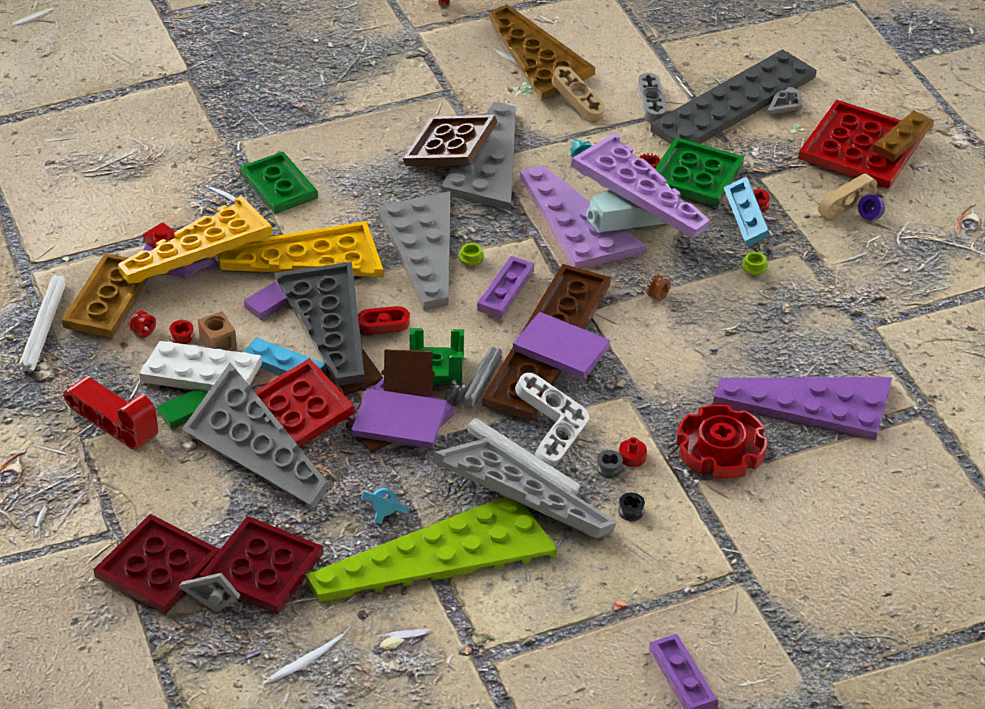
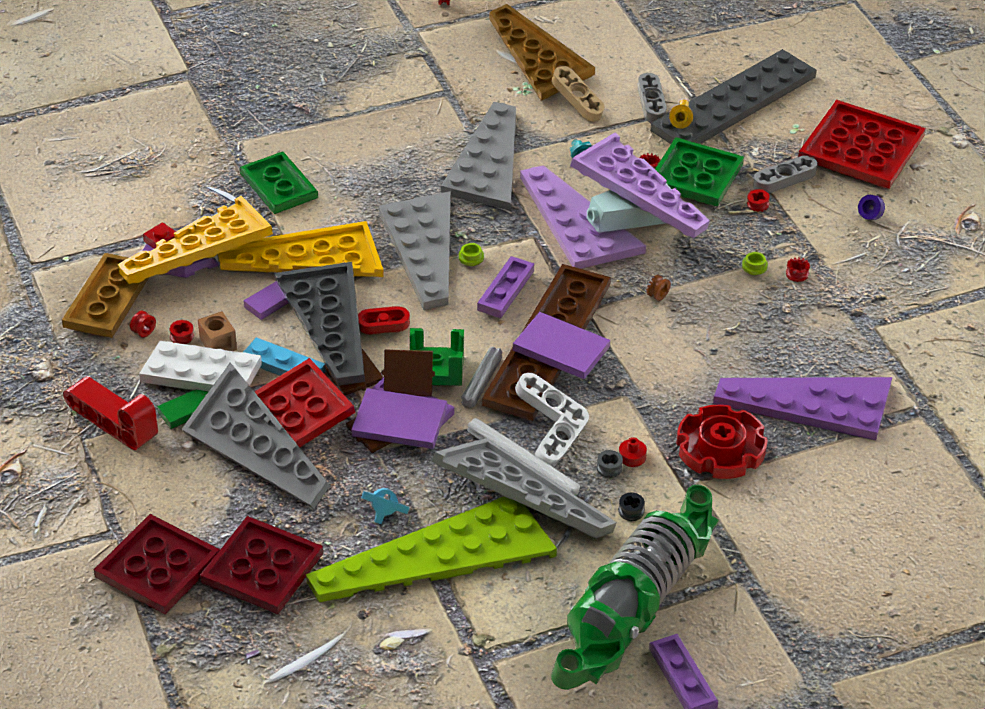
white axle [19,275,66,373] -> none
light grey piece [179,573,240,612] -> none
reddish brown plate [403,114,498,167] -> none
dark grey bush [444,379,466,407] -> none
medium azure plate [724,177,771,246] -> none
light grey piece [767,87,802,115] -> none
tan beam [818,174,877,219] -> none
pearl gold plate [873,110,934,162] -> none
none -> green piece [551,485,719,690]
none -> yellow plate [669,100,693,129]
none -> light grey beam [753,156,817,193]
none -> red bush [786,257,810,282]

